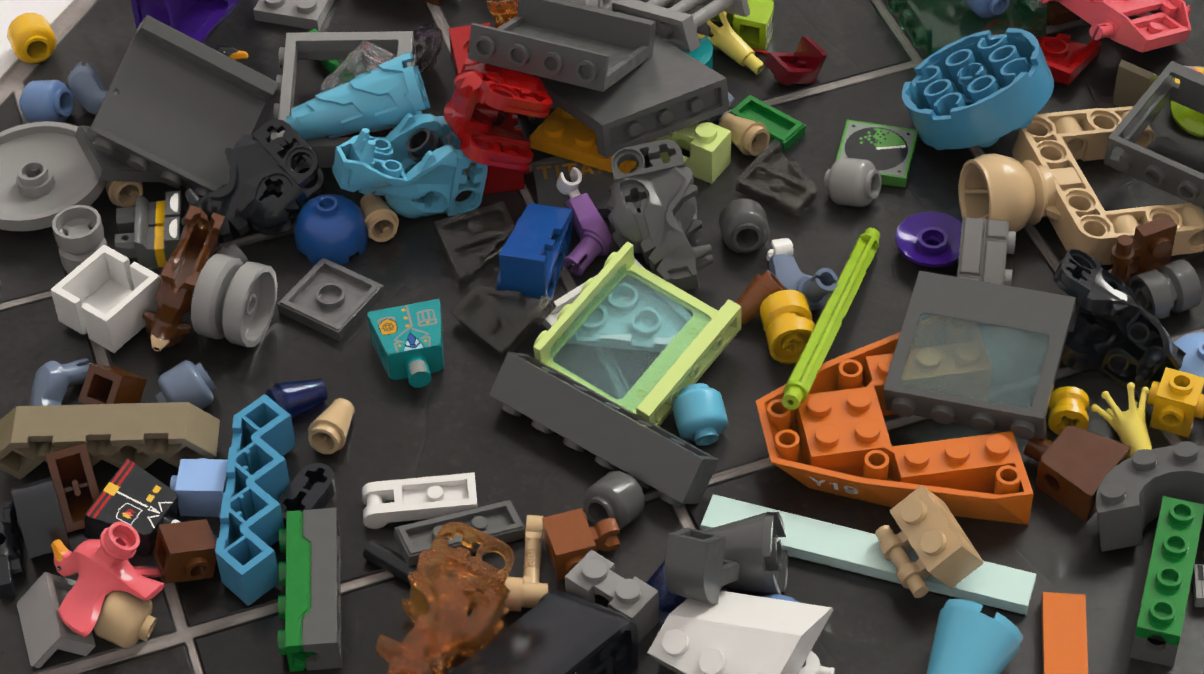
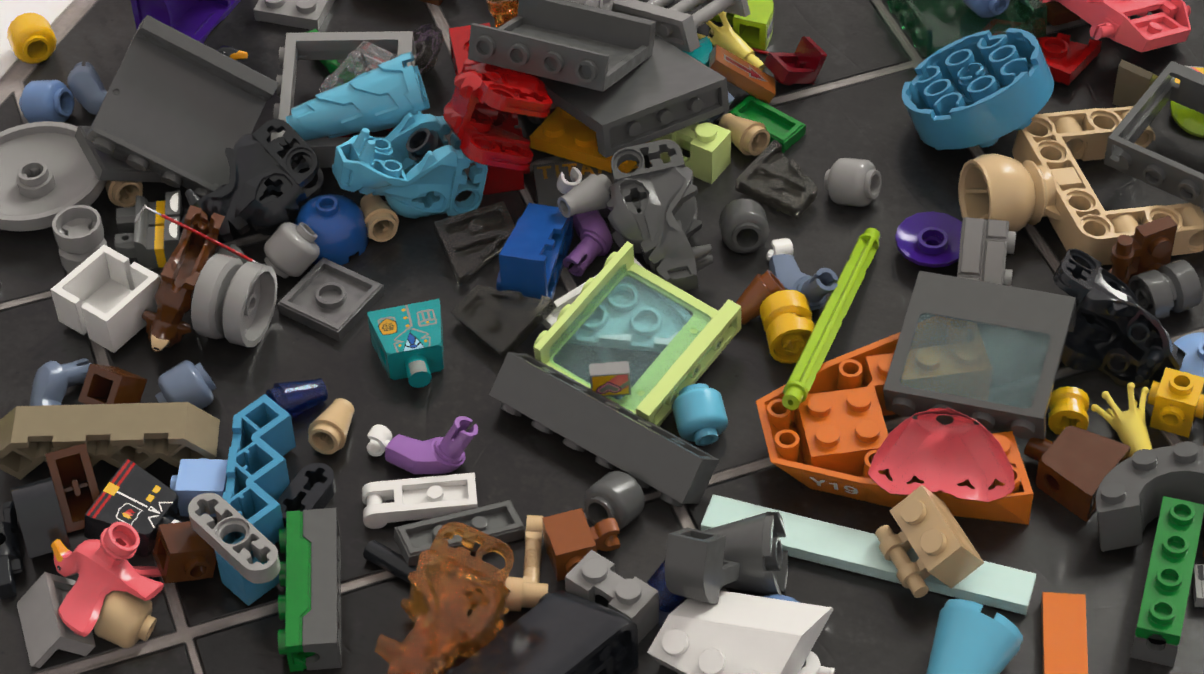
tile [836,119,918,188] -> none
none -> red piece [135,205,258,263]
none -> light grey beam [188,493,281,584]
none -> light grey head [264,222,320,278]
none -> medium lavender arm [367,416,478,474]
none -> light grey cone [557,174,613,218]
none -> tile [589,361,631,397]
none -> dark orange tile [709,44,776,104]
none -> coral piece [868,408,1015,502]

